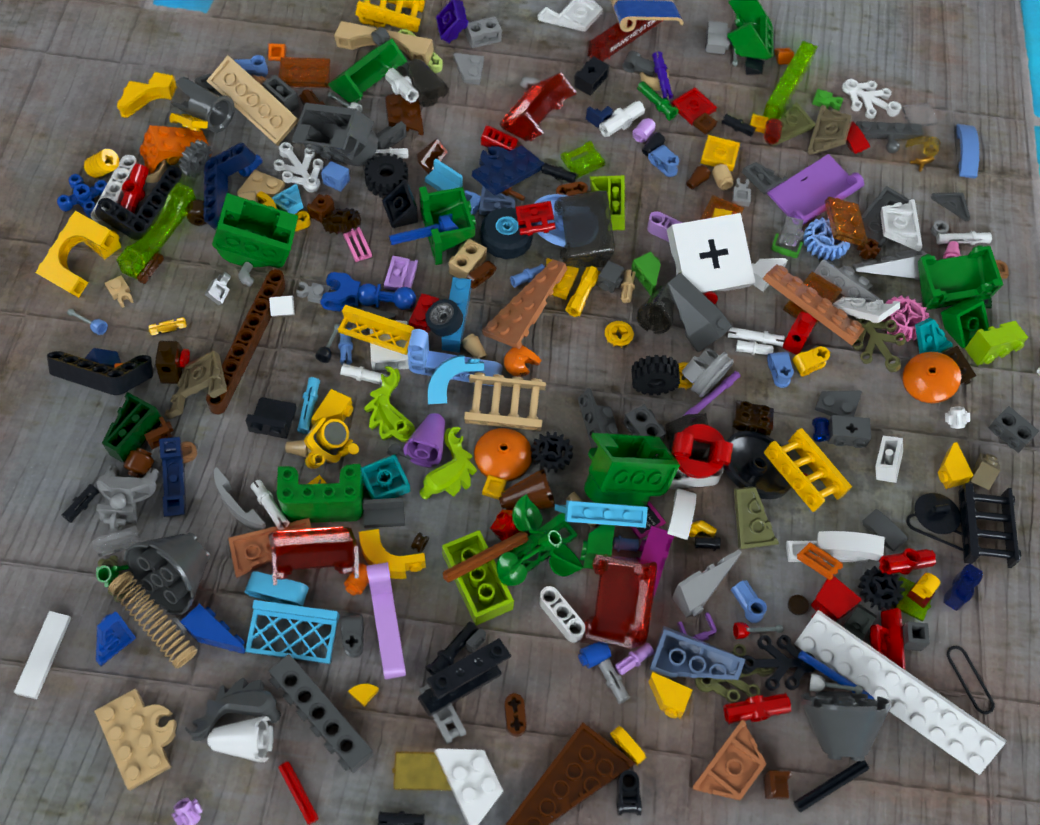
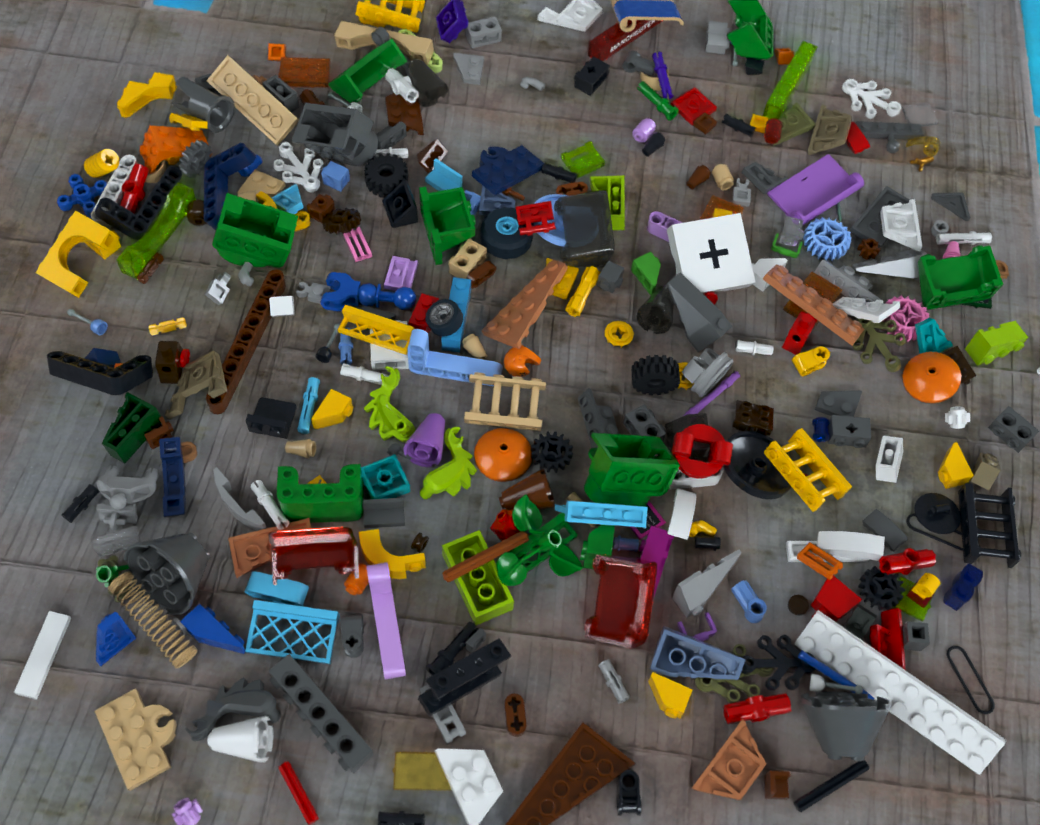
tan plate [104,275,134,307] -> none
reddish brown head [123,448,154,478] -> none
medium blue piece [234,55,268,77] -> none
yellow piece [304,417,359,469] -> none
yellow tile [348,684,379,707] -> none
blue piece [389,214,458,245] -> none
medium azure arch [428,355,484,404] -> none
red slope [481,125,518,151] -> none
yellow tile [482,475,507,500] -> none
clear red windscreen [499,72,577,142] -> none
medium blue pin [510,264,545,287] -> none
white beam [539,586,585,643] -> none
blue brick [578,641,611,669] -> none
dark blue panel [586,106,613,129] -> none
white piece [599,101,645,137] -> none
yellow beam [610,726,646,765] -> none
lavender axle [615,643,654,675] -> none
tan axle [621,269,635,303] -> none
medium blue piece [648,145,679,177] -> none
yellow plate [700,135,740,171] -> none
white pin [727,327,784,347] -> none
hinge [733,622,784,639] -> none
olive wing [734,486,779,549] -> none
medium blue piece [767,351,794,388] -> none
bright green plate [812,89,843,111] -> none
clear orange plate [825,196,868,246] -> none
green slope [941,298,989,348] -> none
medium blue slope [956,124,979,179] -> none

